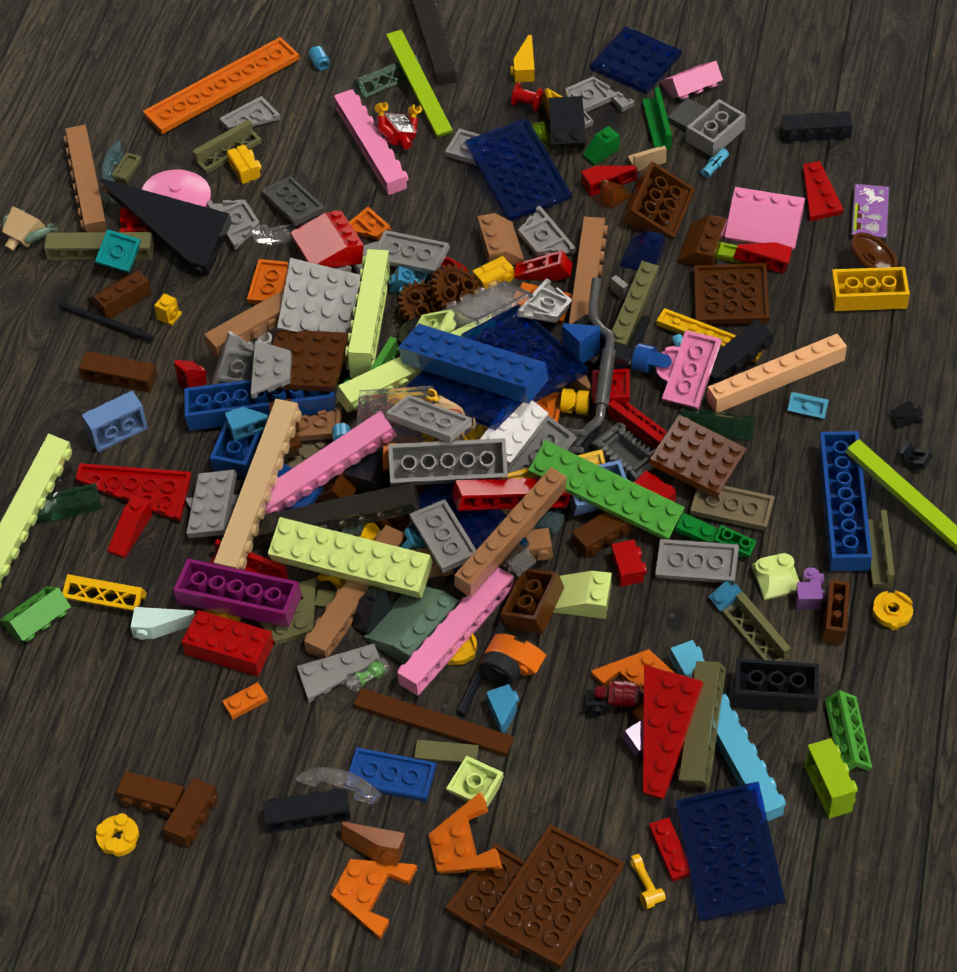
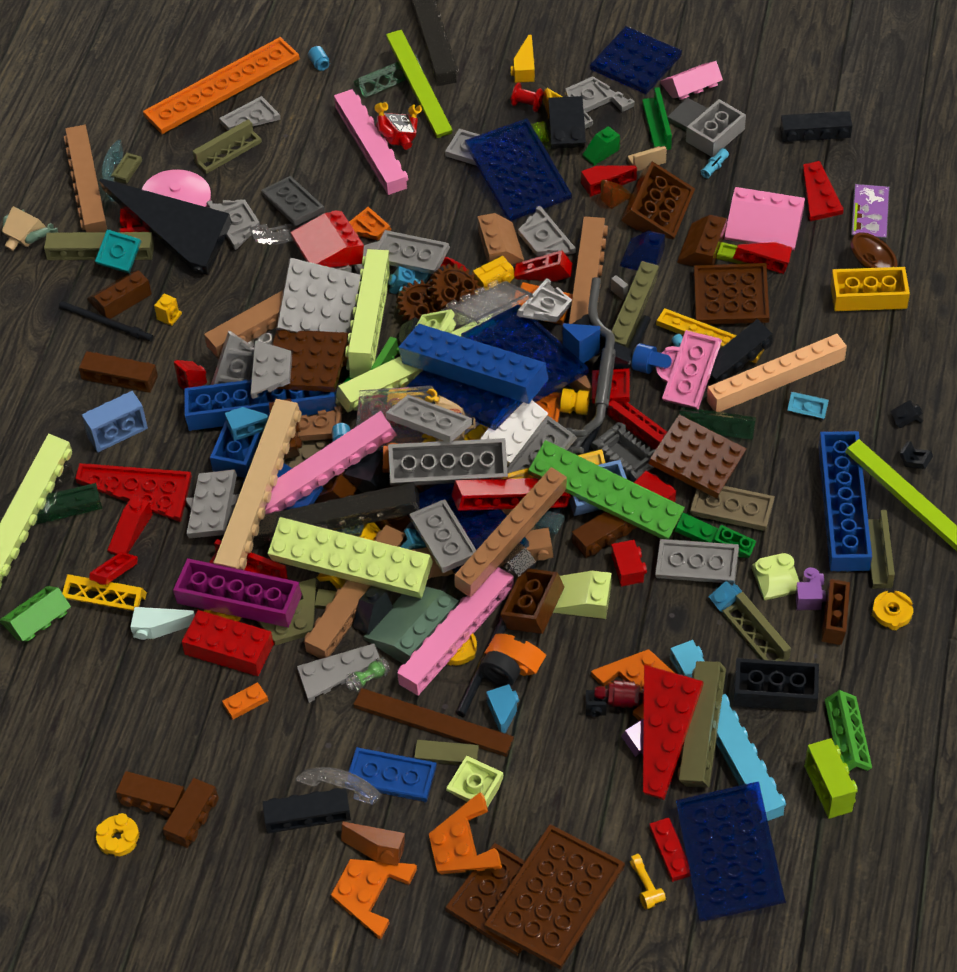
yellow brick [226,144,262,184] -> none
orange plate [247,259,288,304] -> none
none -> red plate [89,552,138,585]

